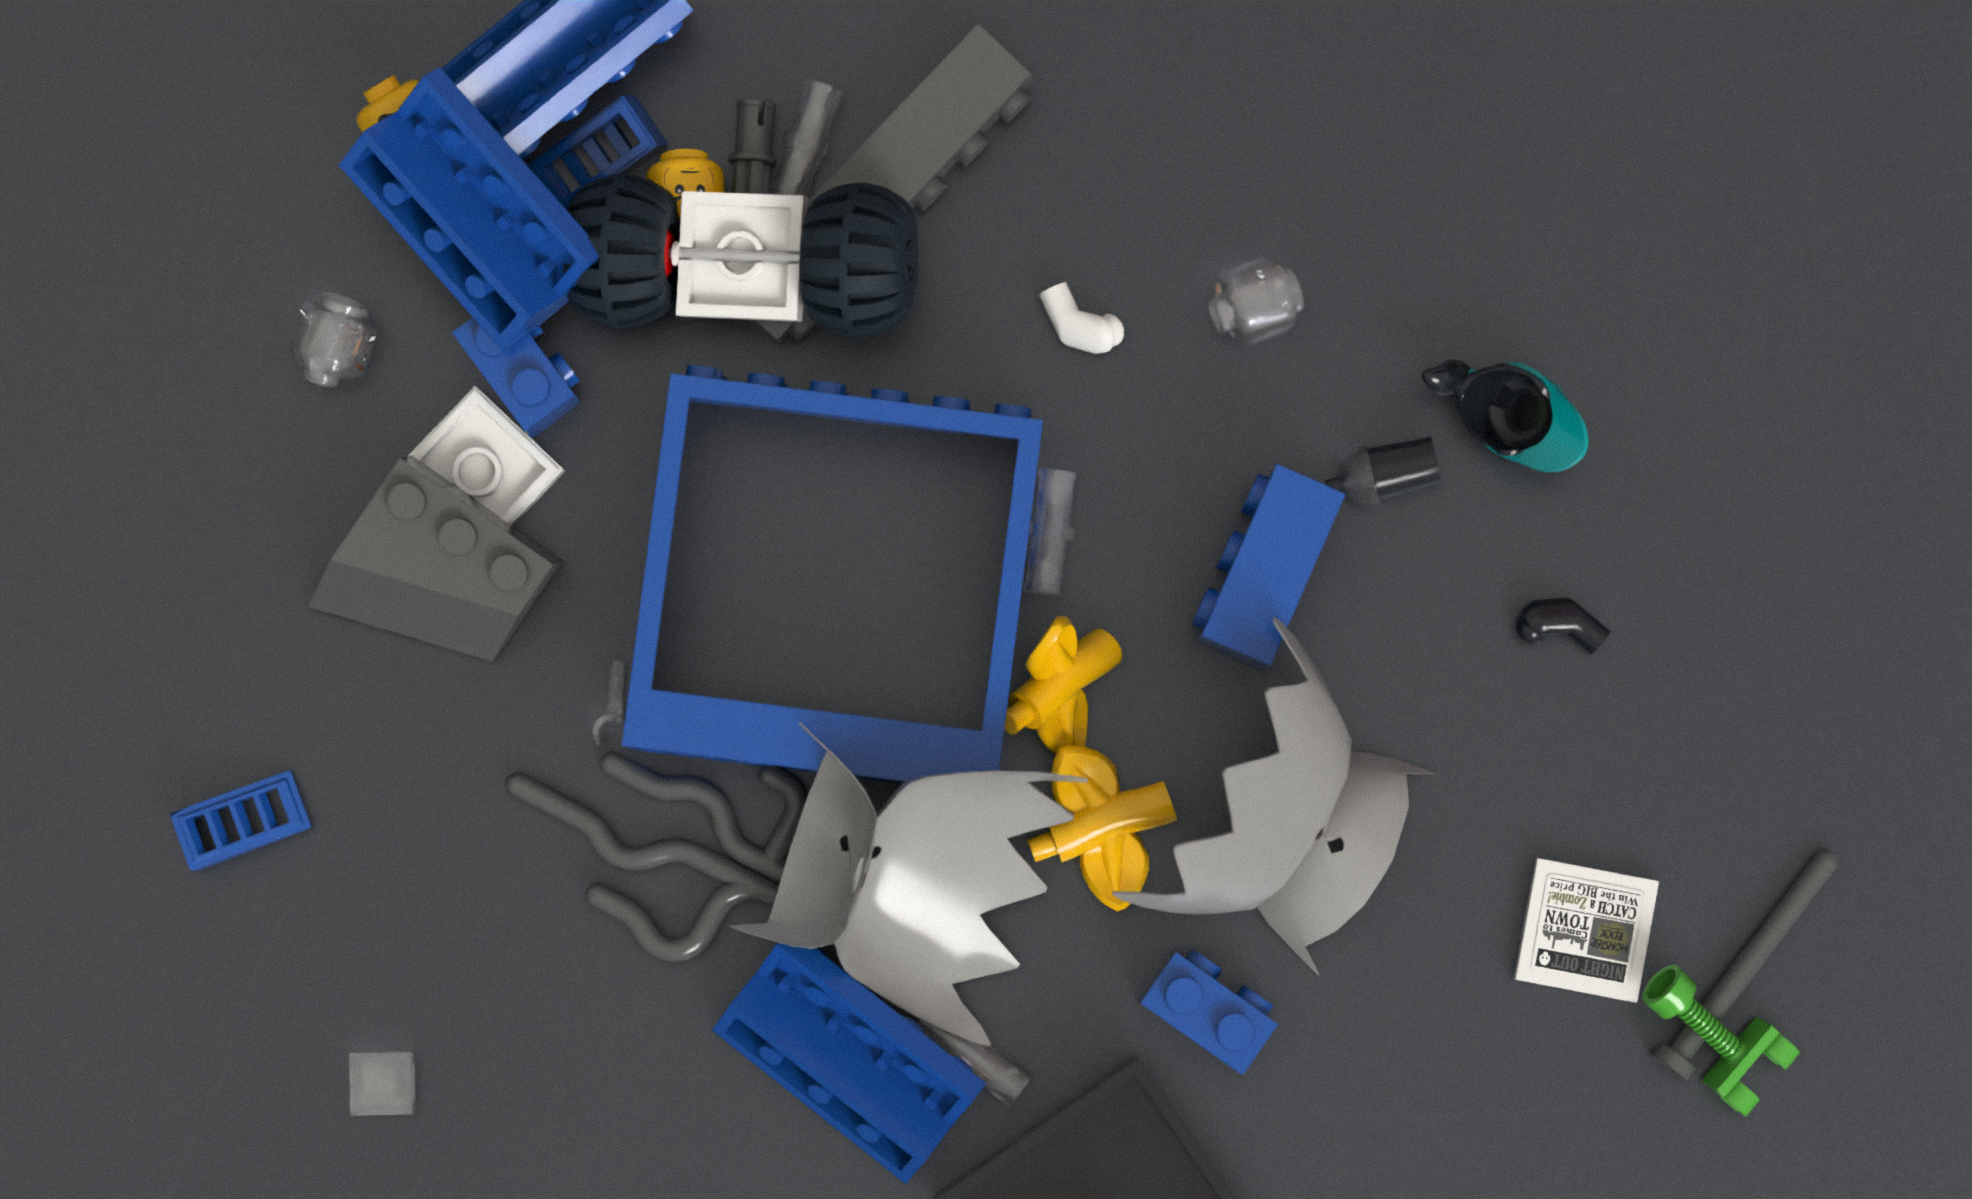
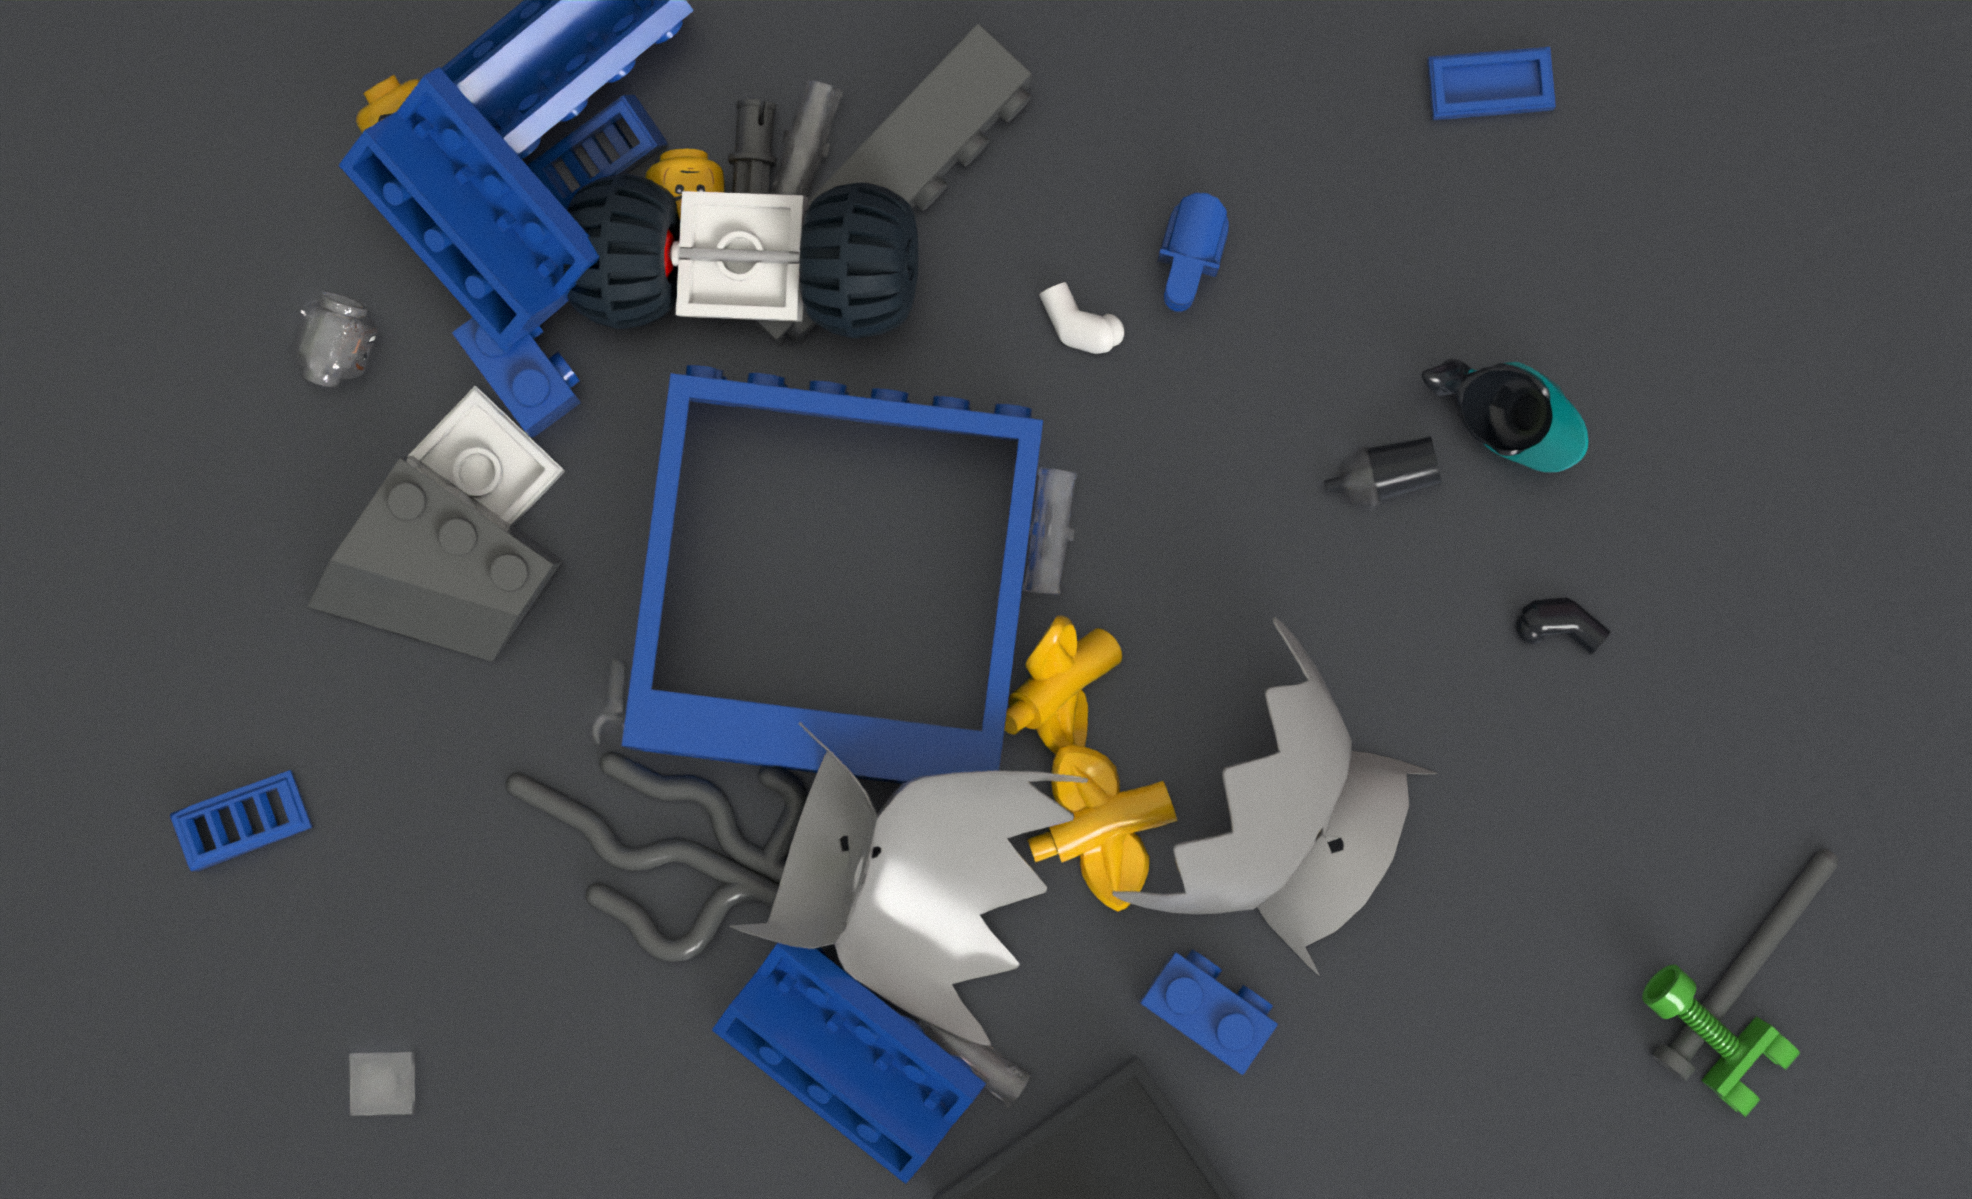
blue brick [1191,464,1346,672] -> none
clear head [1208,257,1304,346] -> none
white tile [1513,858,1659,1003] -> none
none -> blue arm [1157,193,1229,312]
none -> blue tile [1427,47,1556,120]

